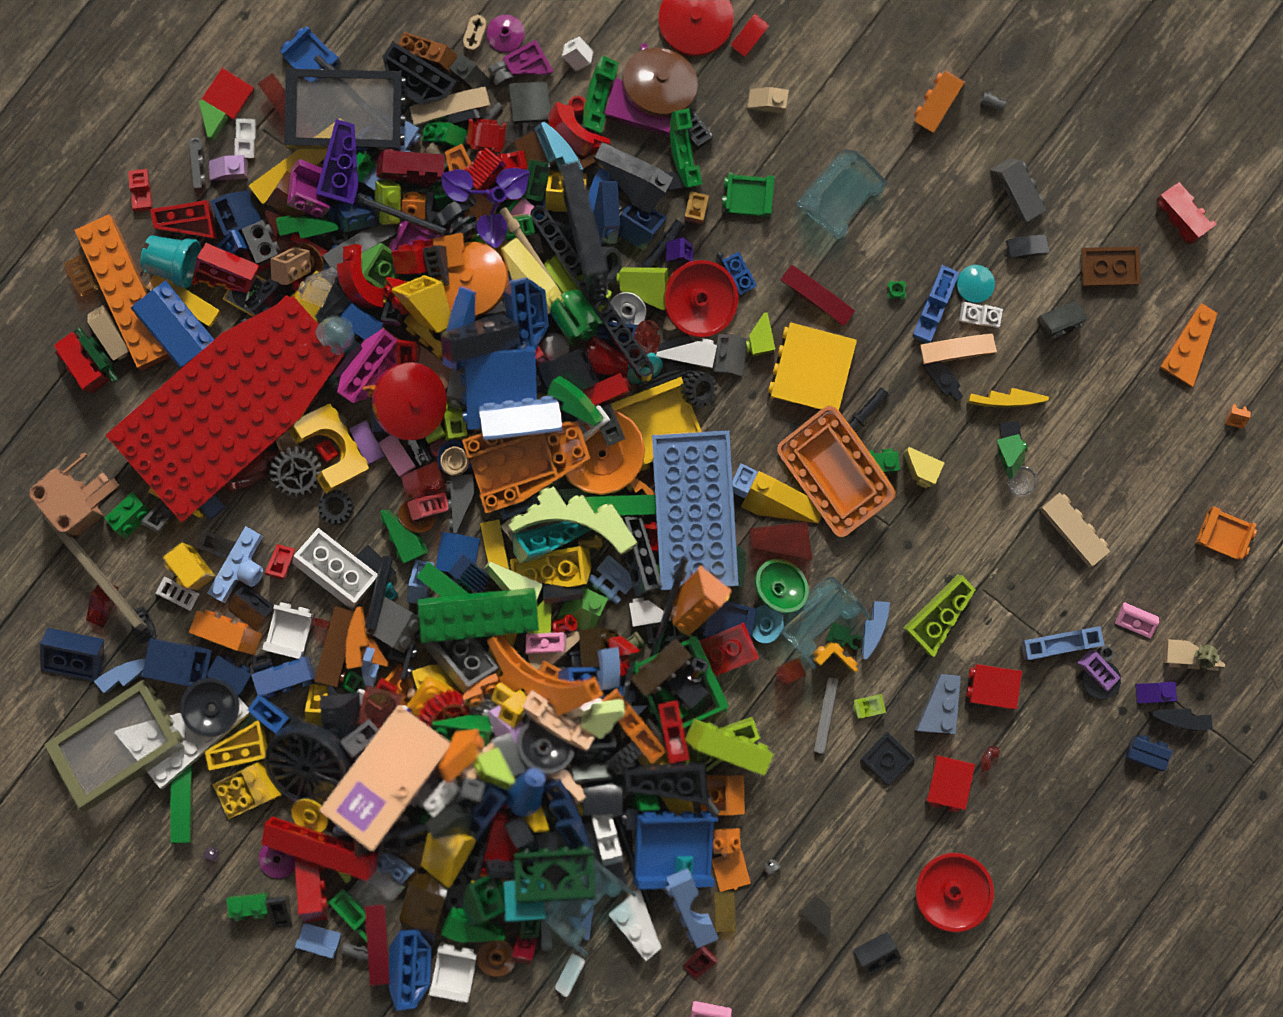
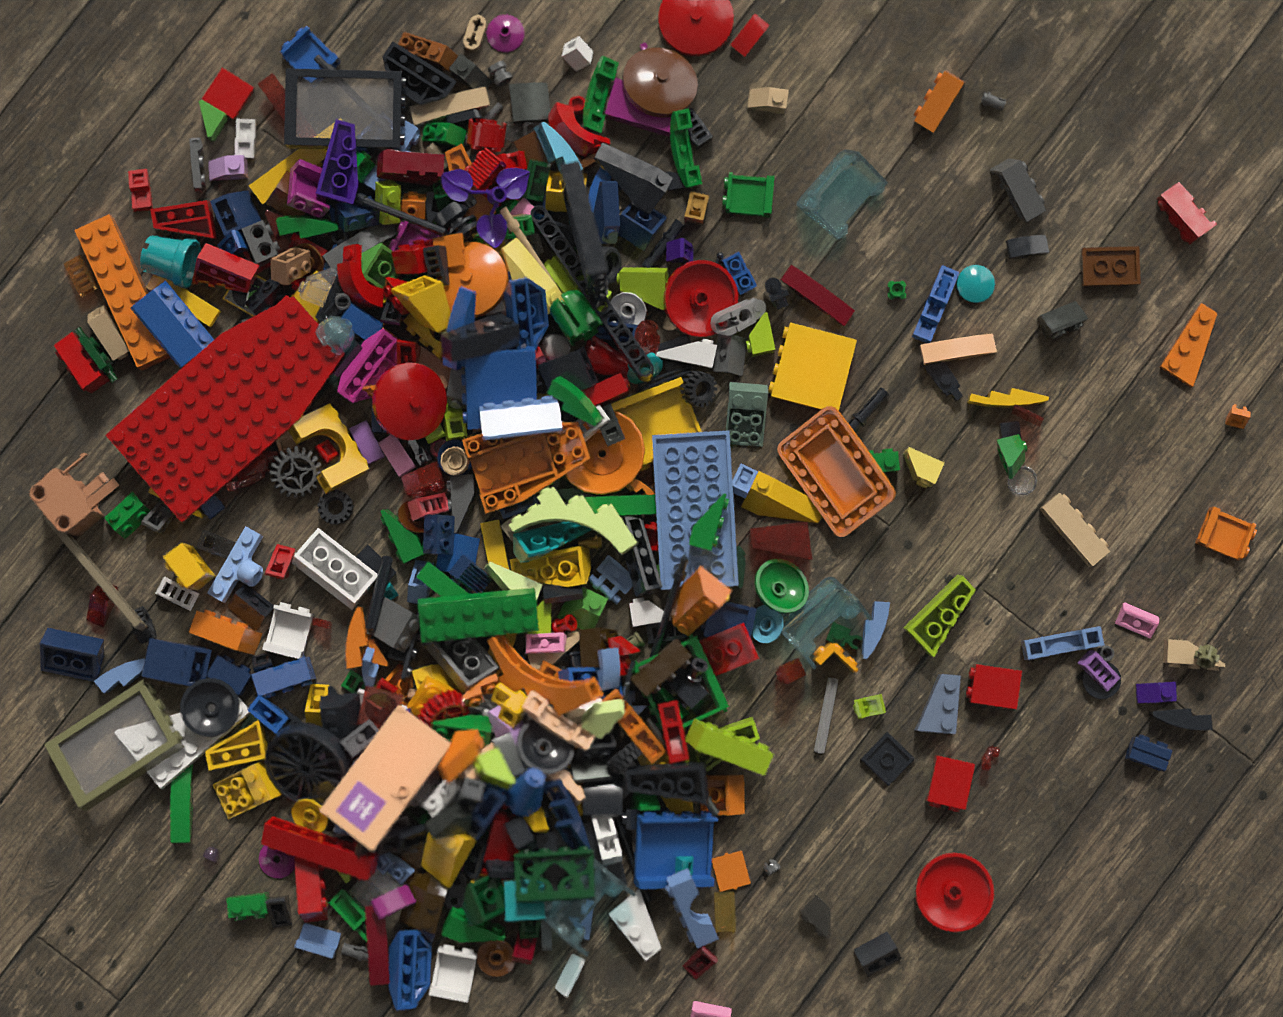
reddish brown brick [314,606,355,687] -> none
magenta wing [503,40,554,76] -> none
orange brick [713,828,741,857] -> none
white slope [959,302,1003,328] -> none
none -> dark grey hinge [335,293,351,310]
none -> magenta slope [371,885,416,919]
none -> dark blue brick [423,515,455,555]
none -> green slope [688,493,729,551]
none -> light grey piece [710,298,766,336]
none -> sand green slope [726,382,768,447]
none -> black hips [764,277,789,310]
none -> clear red piece [1012,404,1044,427]

